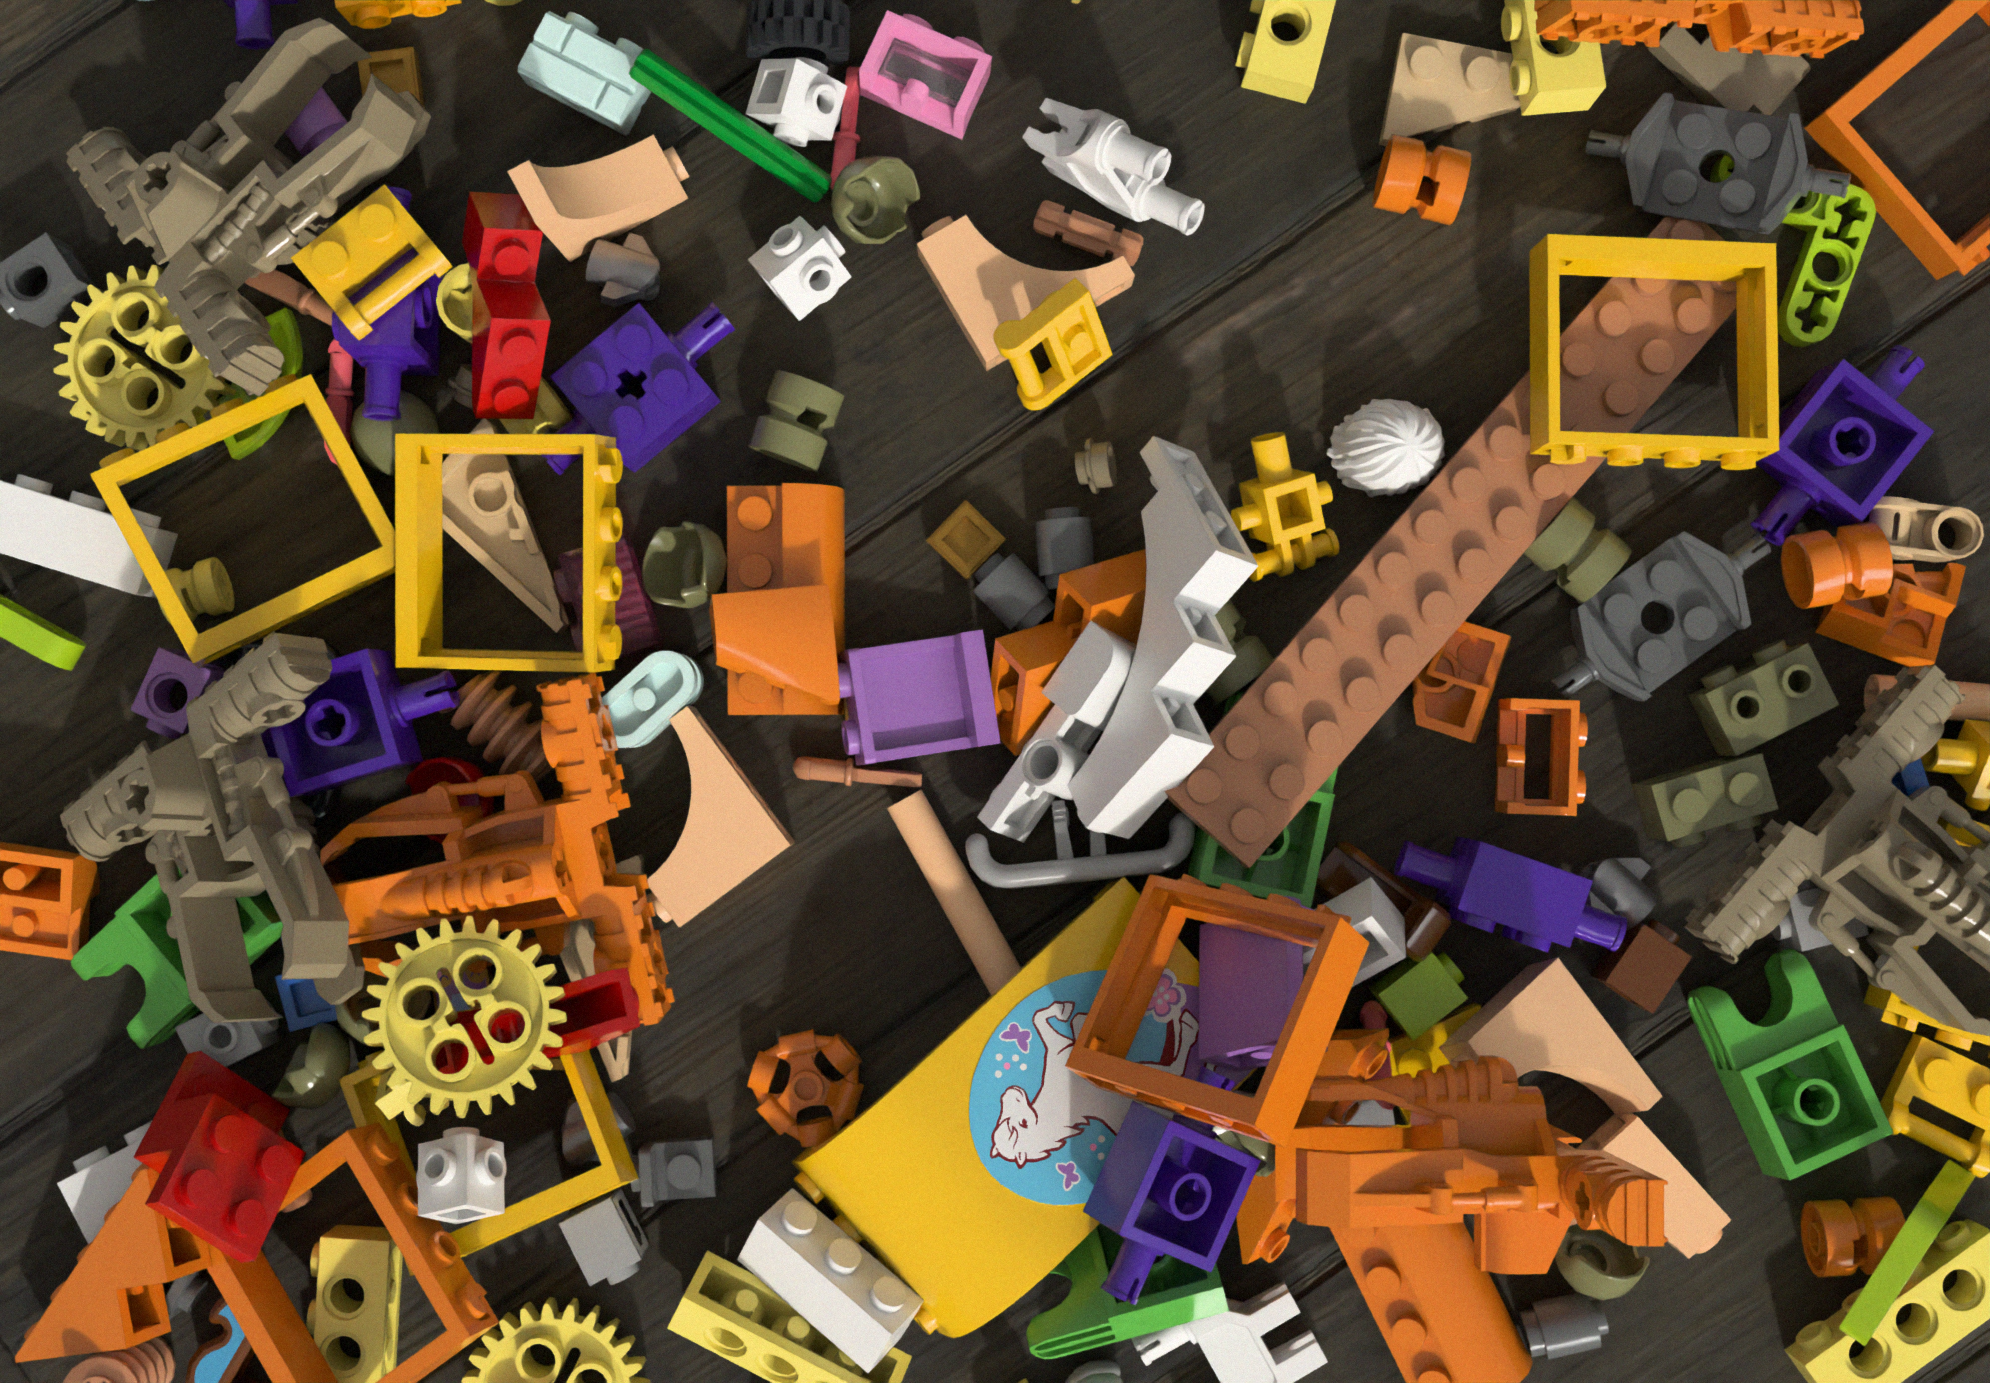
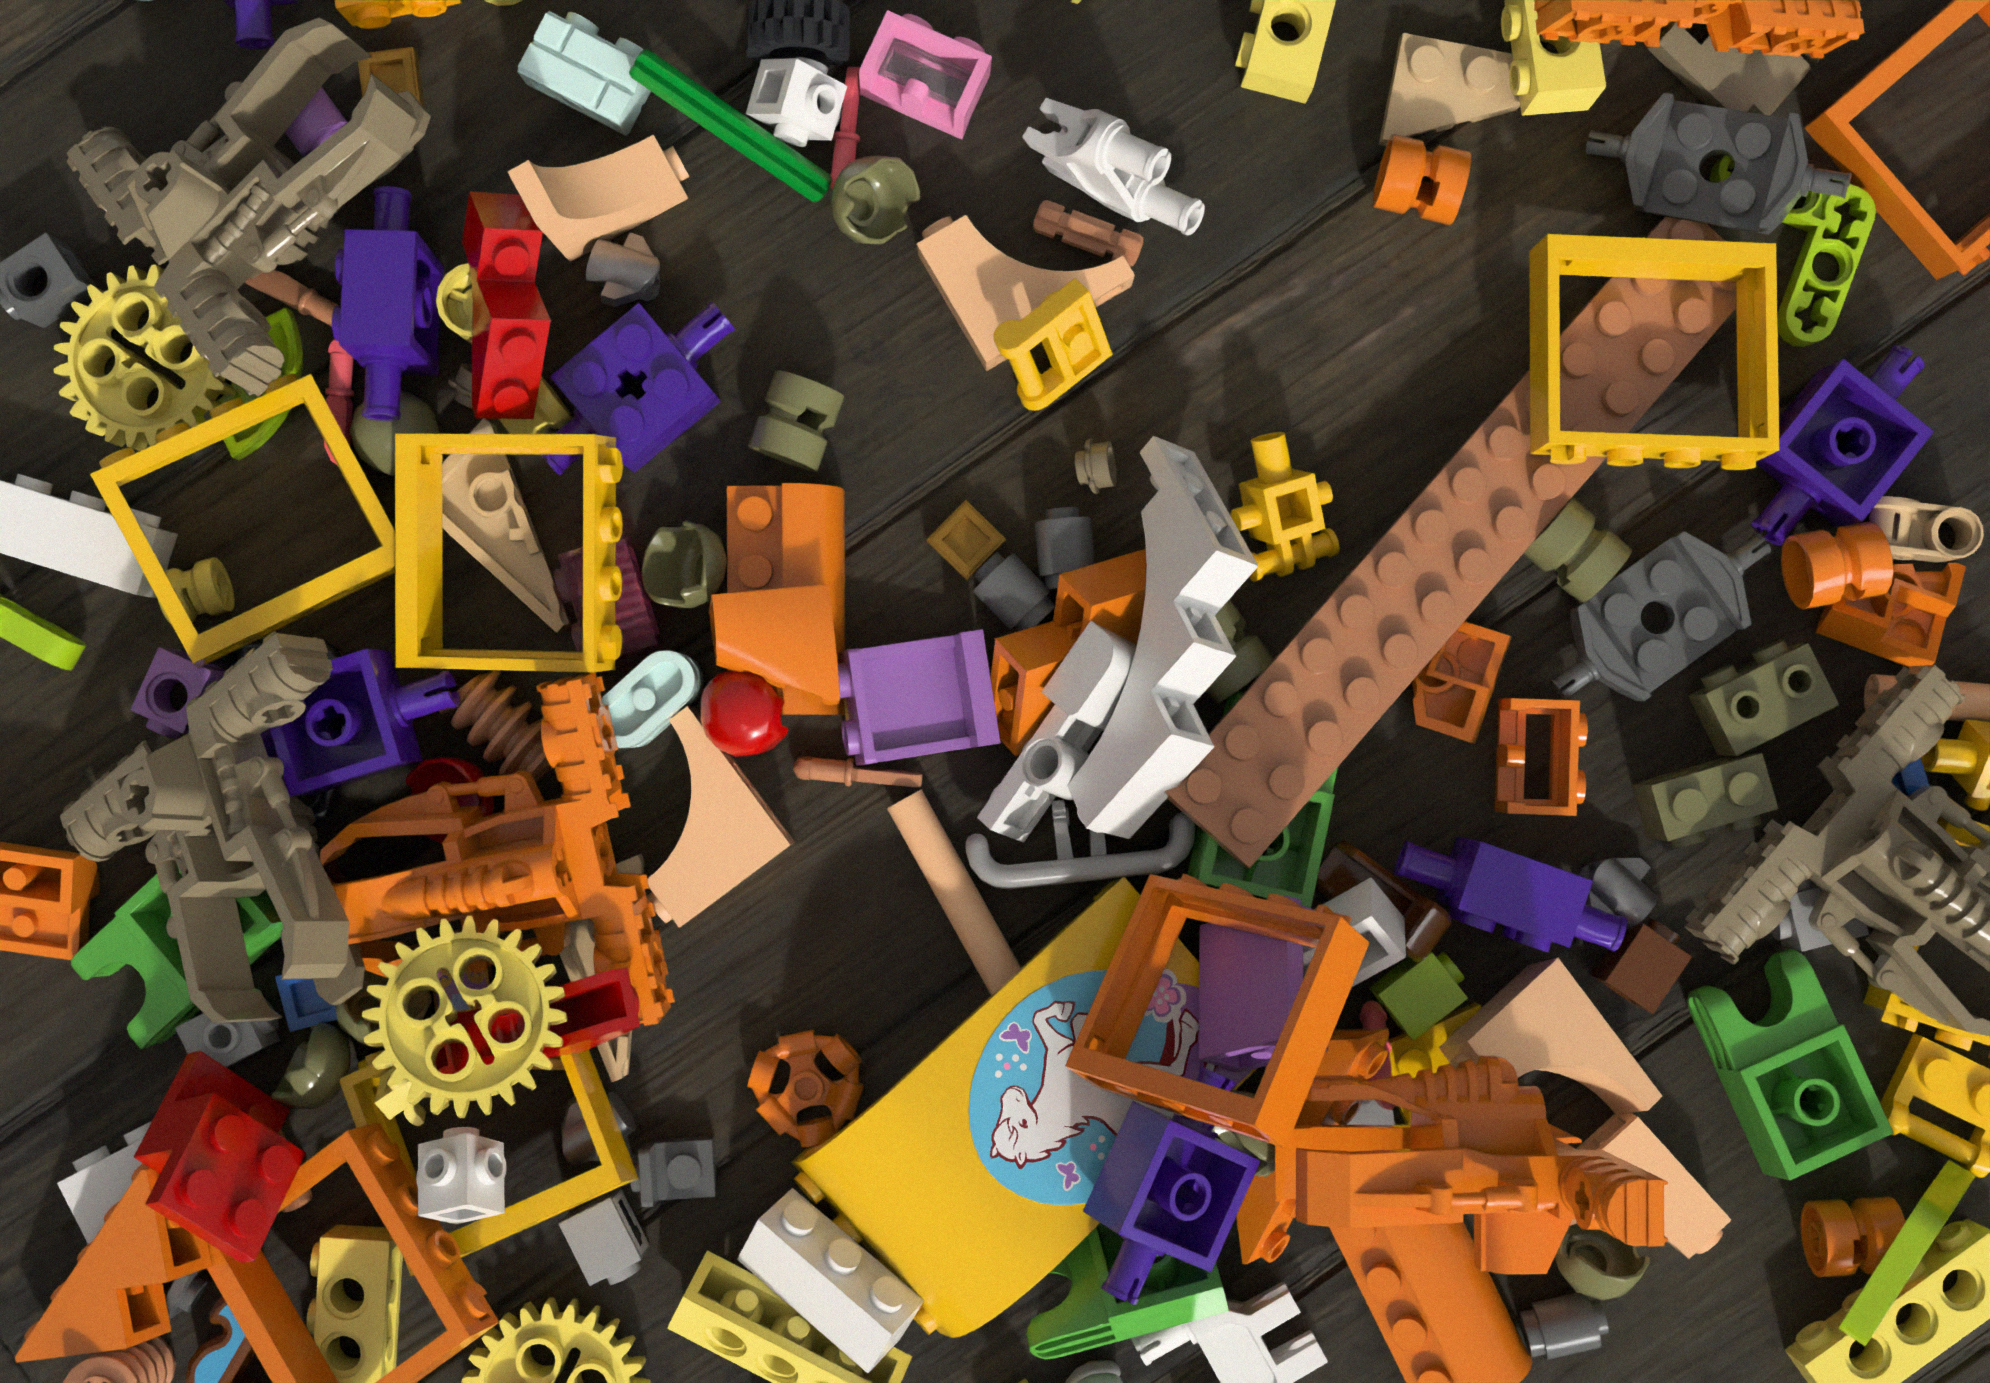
yellow plate [291,184,453,341] -> none
white brick [748,216,851,321] -> none
white hair [1326,399,1445,497] -> none
none -> red hair [700,670,788,757]

